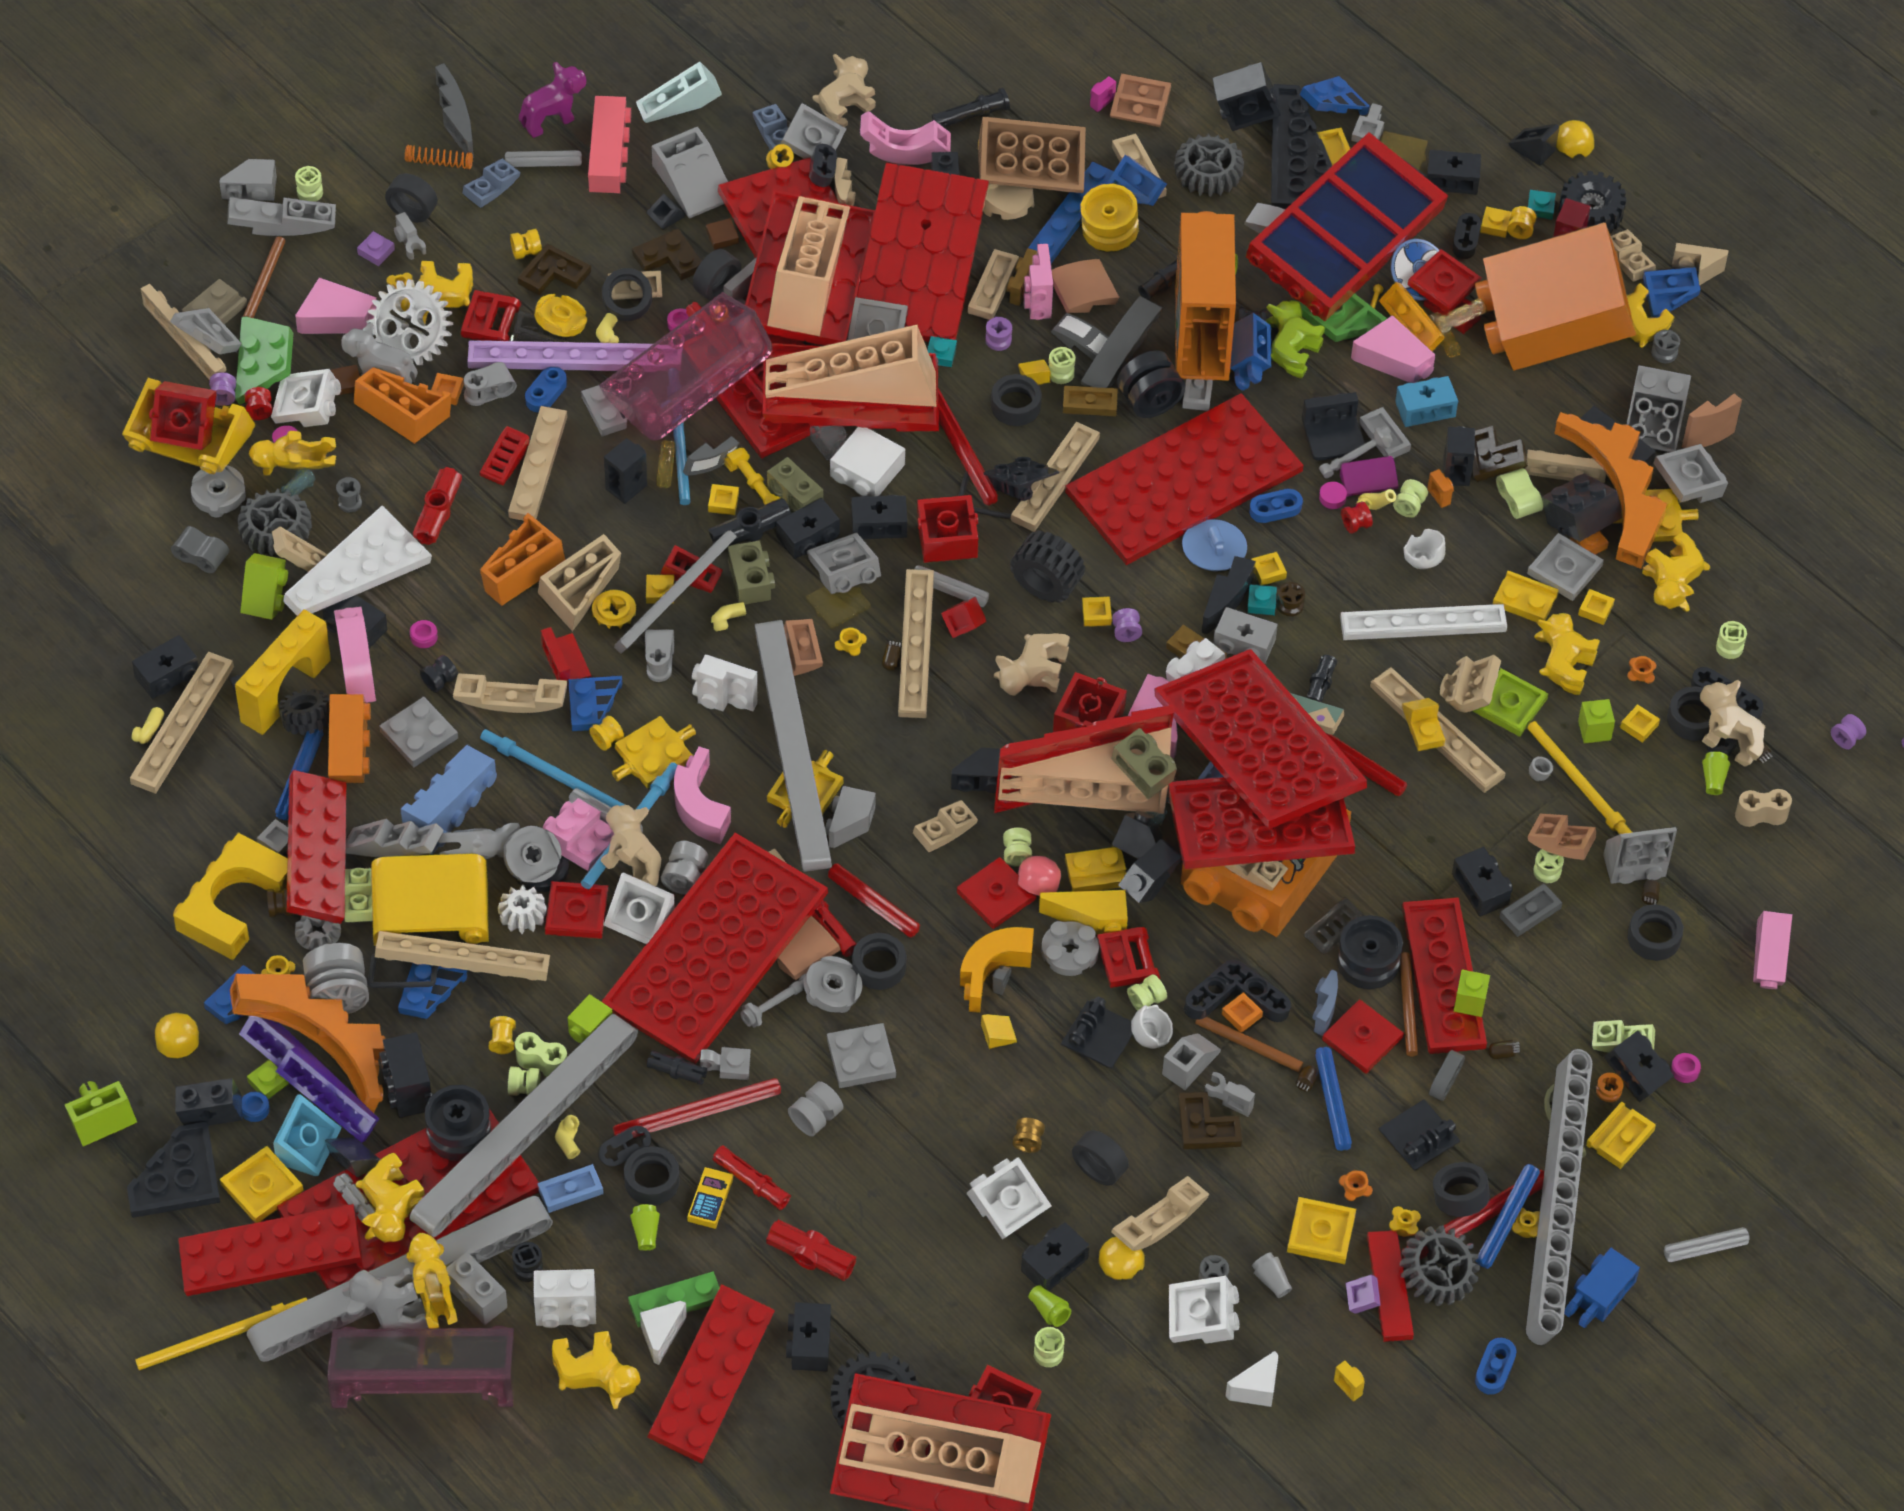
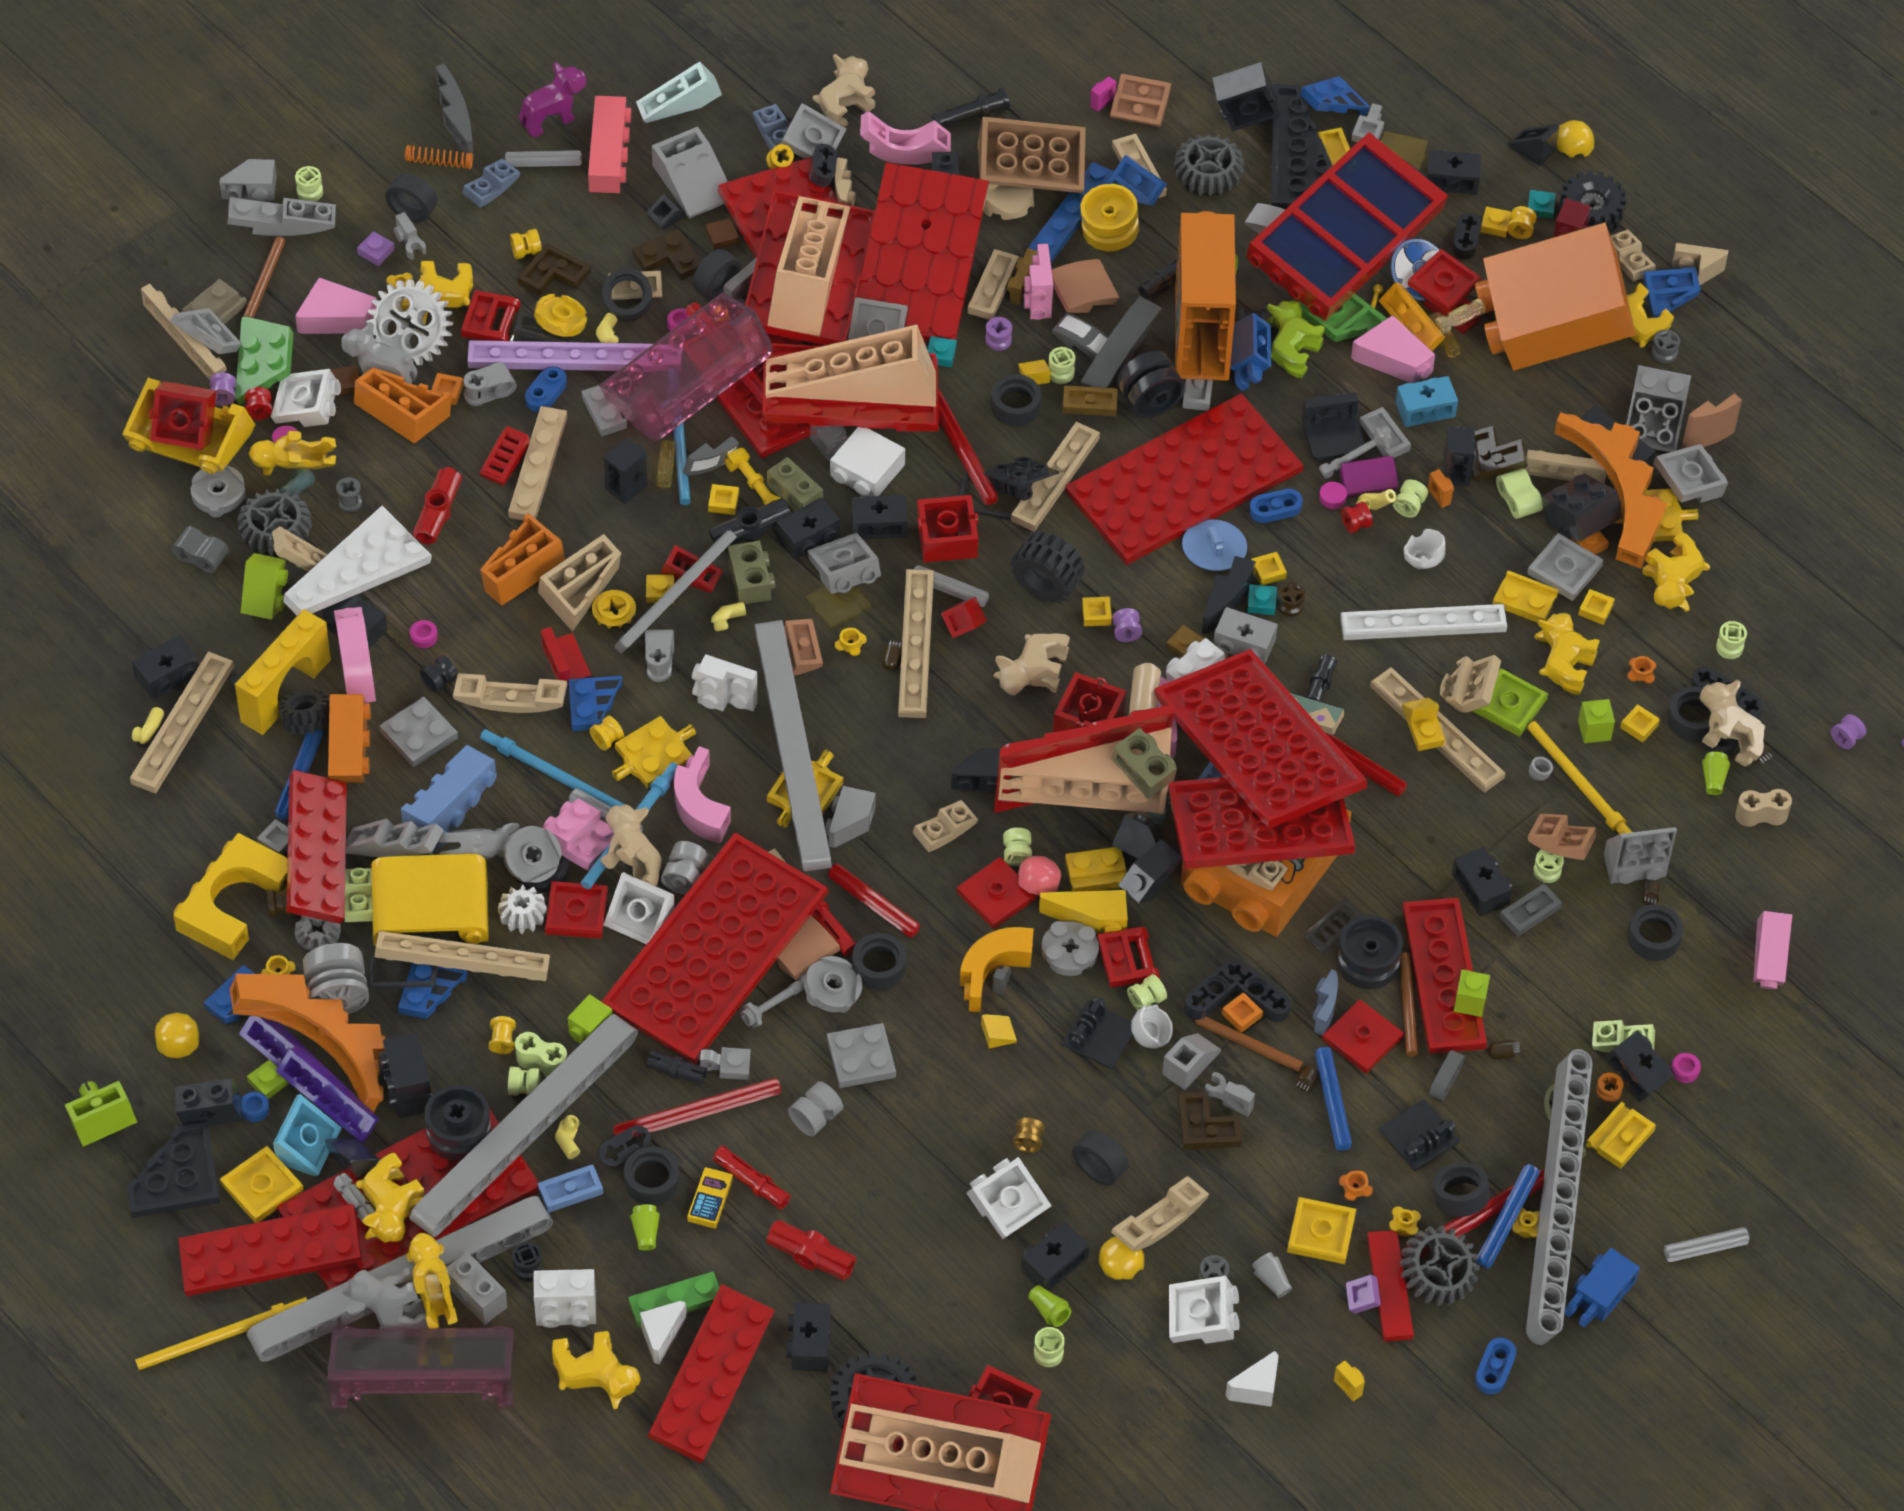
none -> tan brick [1129,663,1161,716]

